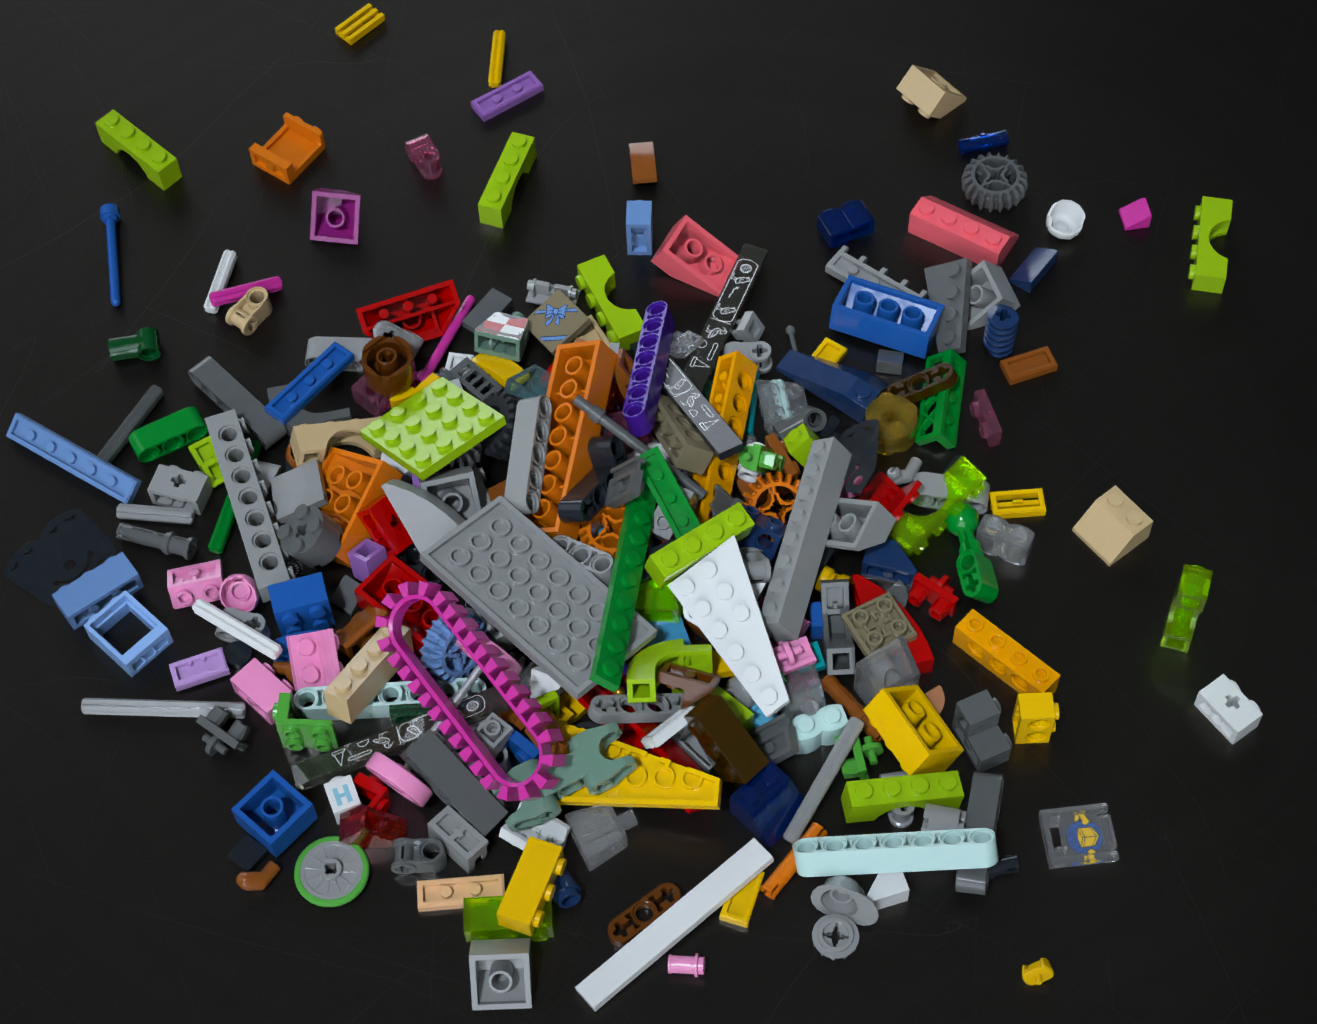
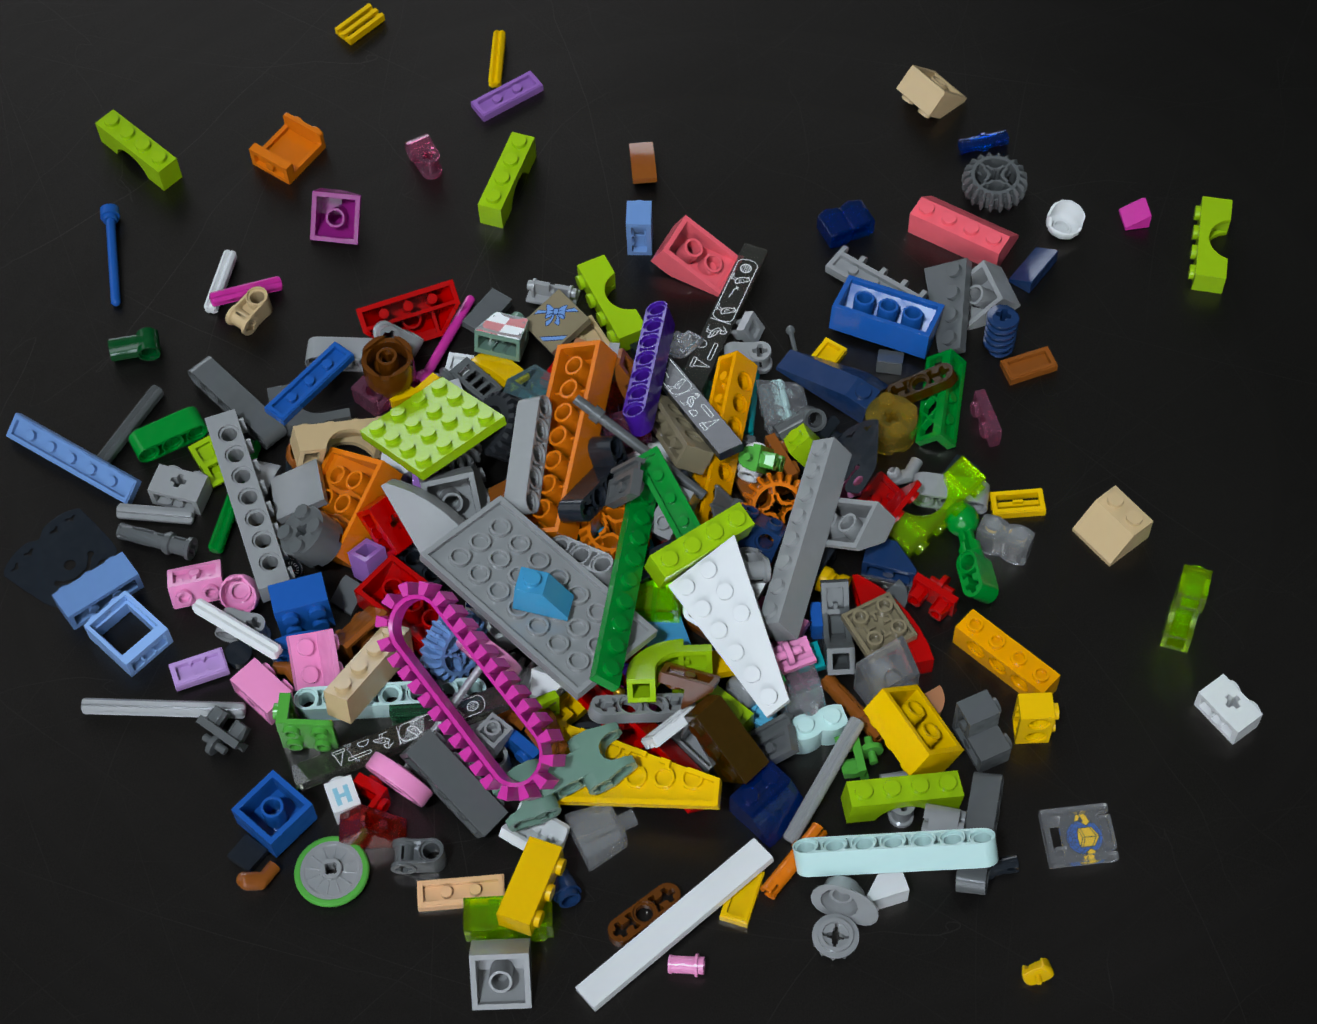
light grey hinge [427,805,489,874] -> none
none -> dark azure slope [512,567,574,621]

